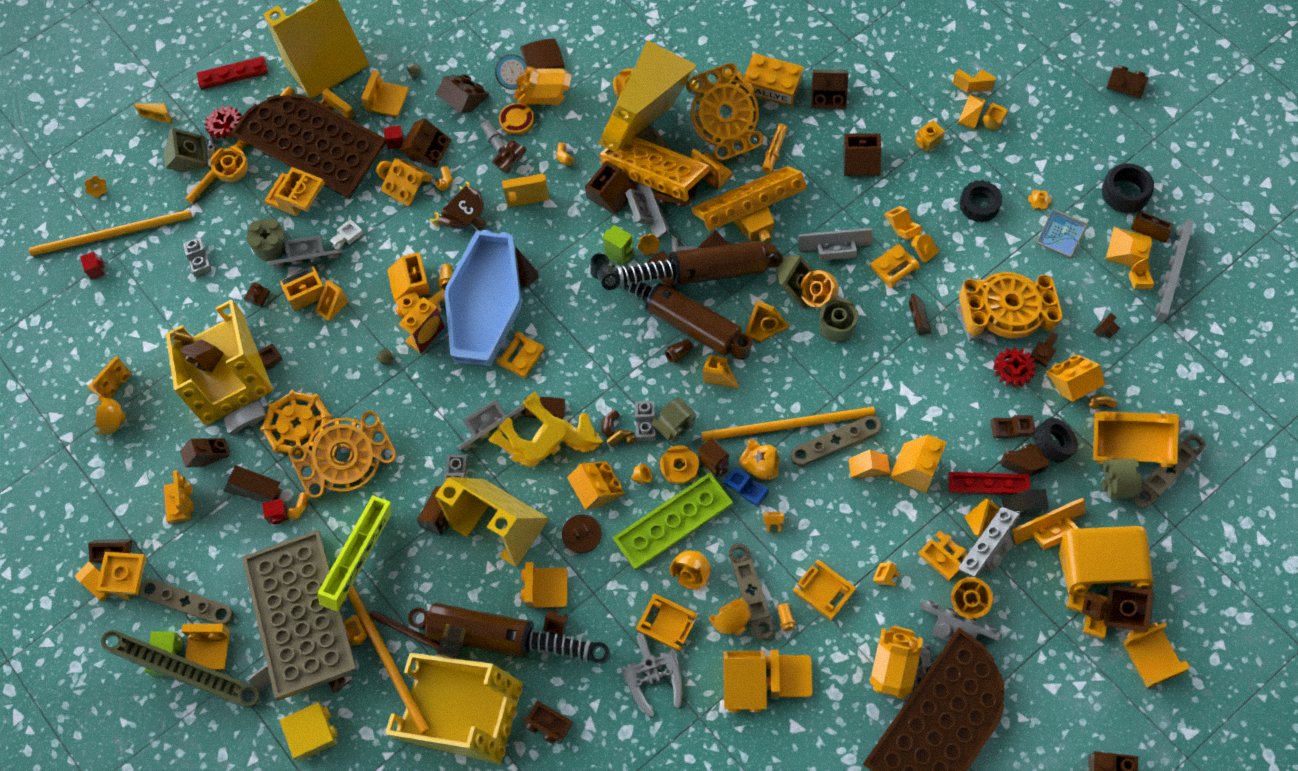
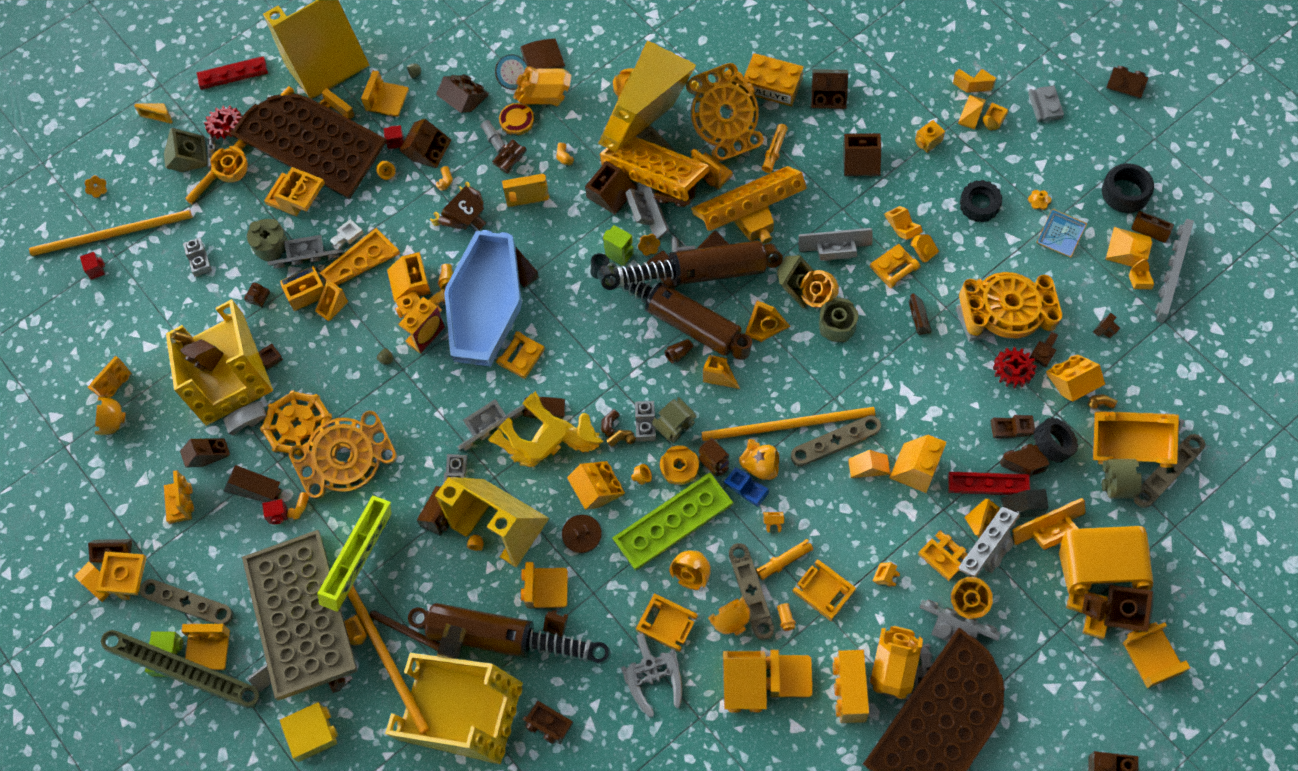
light orange bracket [381,158,433,206] -> none
none -> light orange wing [320,228,400,285]
none -> light orange hinge [467,534,484,551]
none -> light orange pin [756,539,813,581]
none -> light orange brick [832,650,869,723]
none -> light grey plate [1028,85,1064,122]

